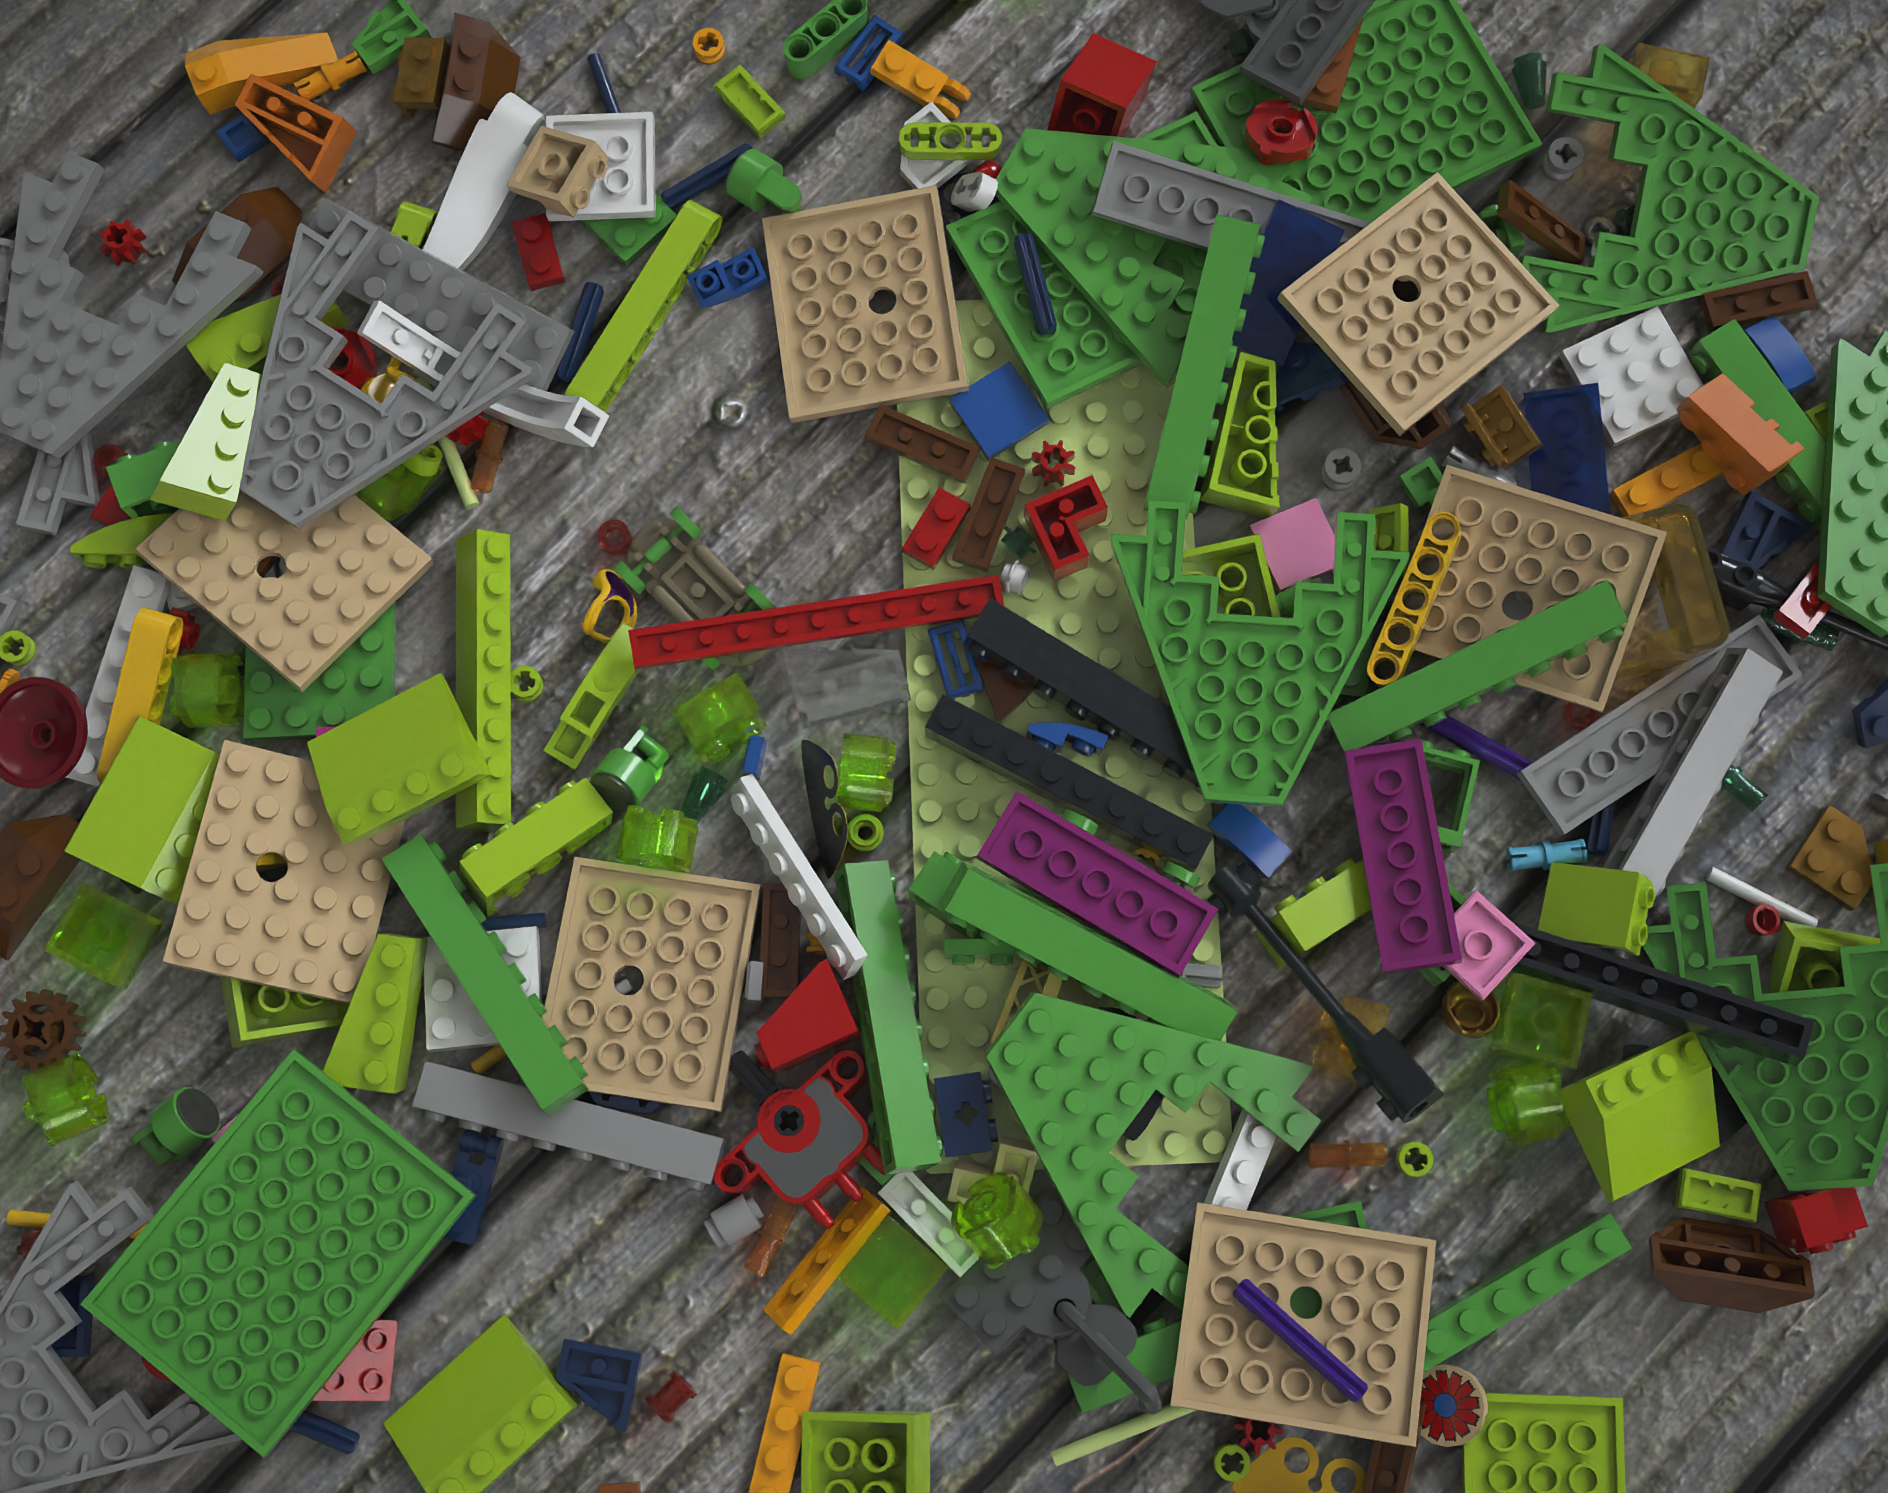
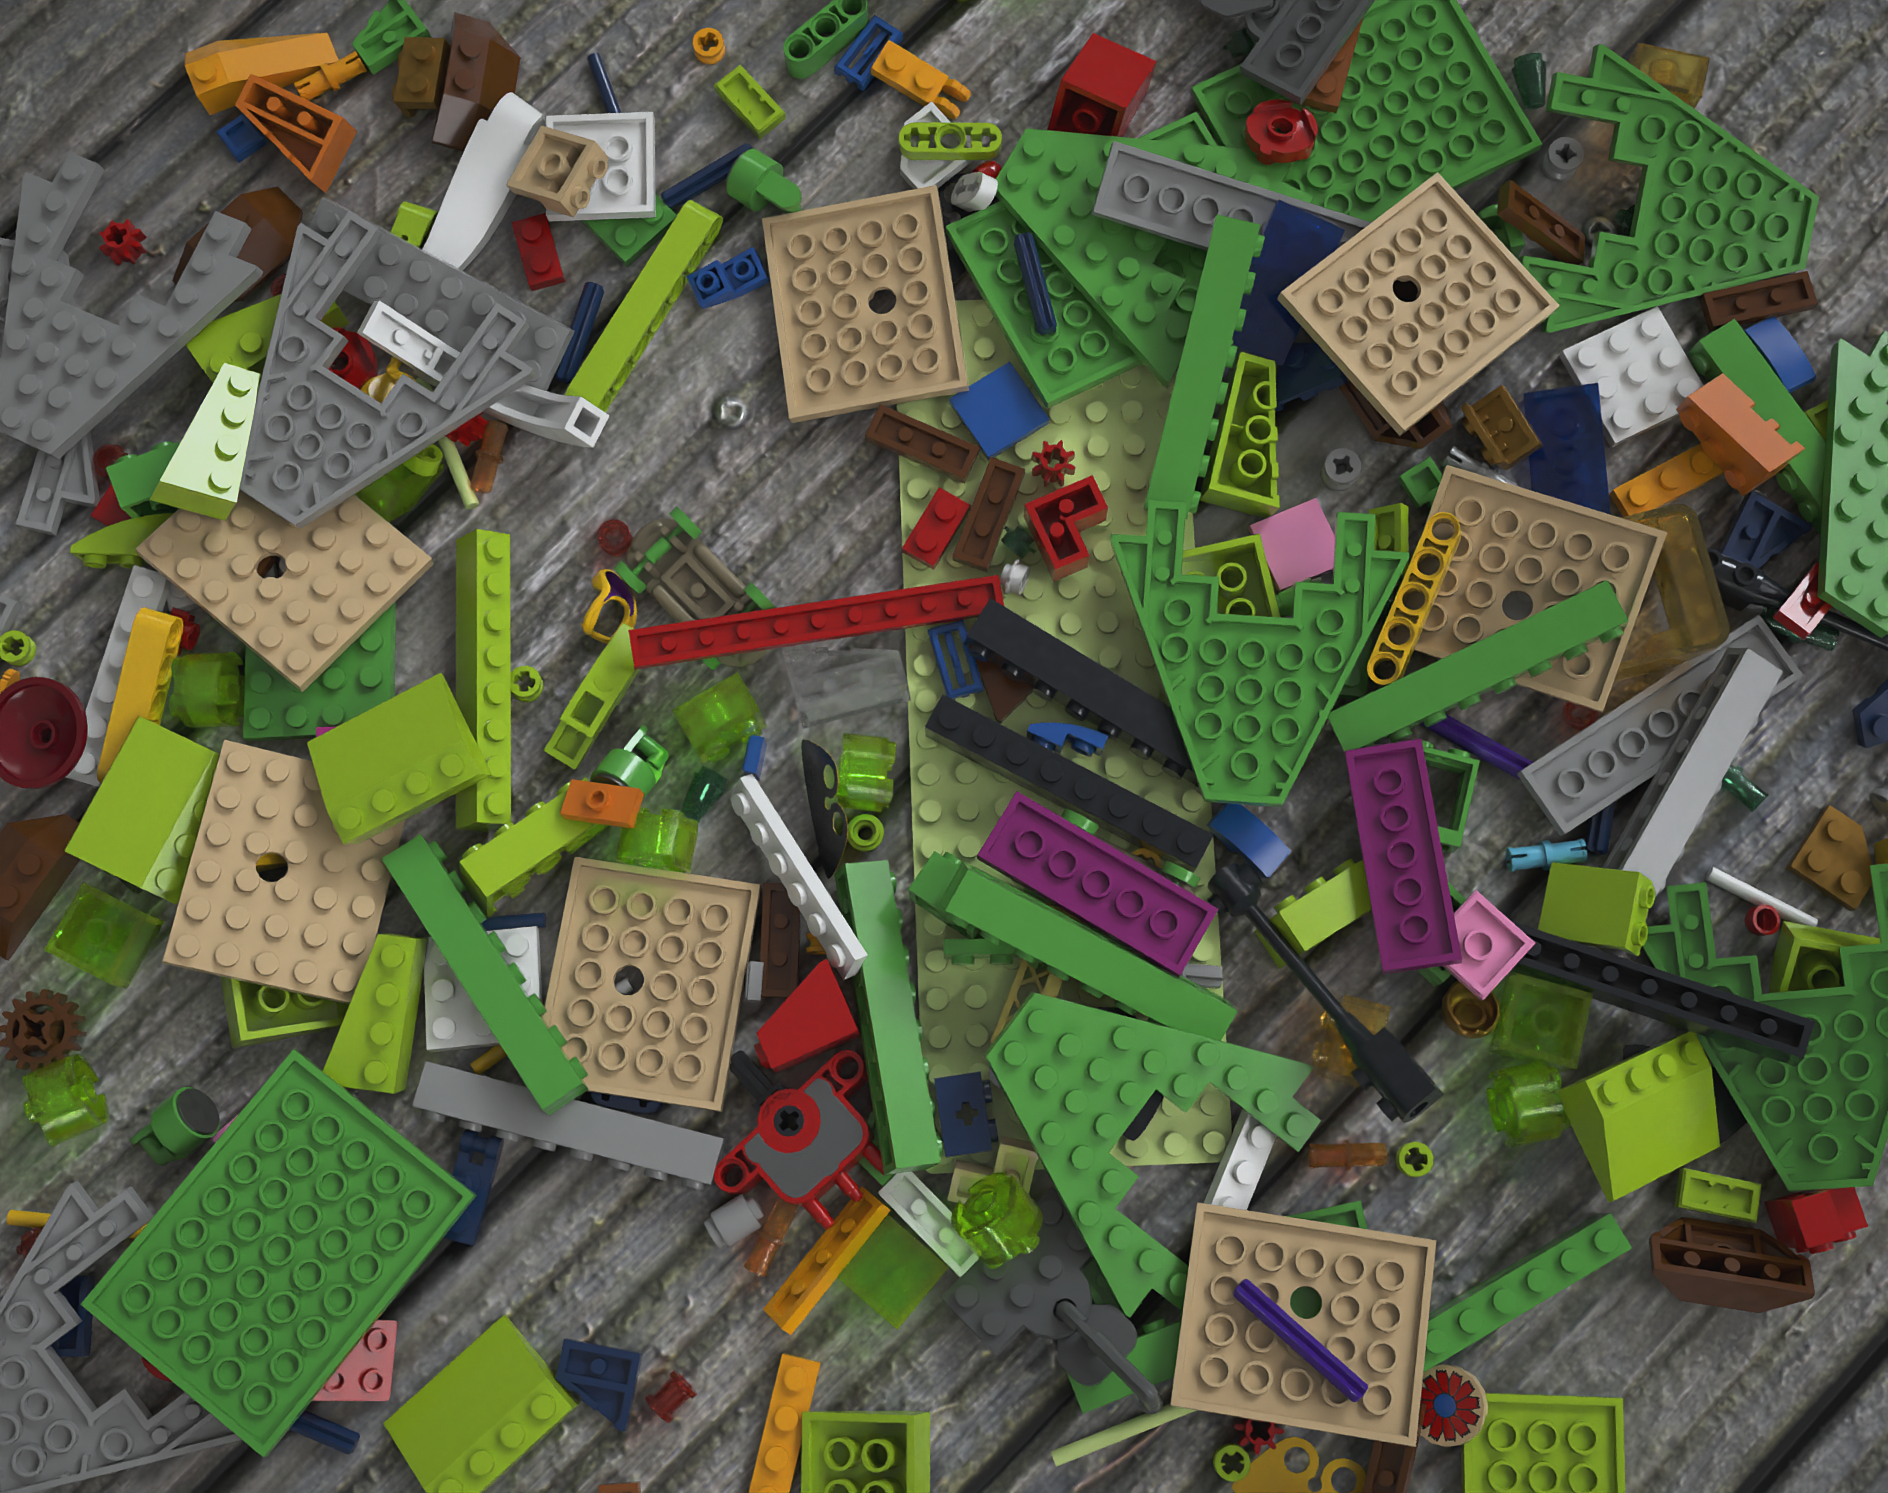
none -> orange plate [560,779,644,829]

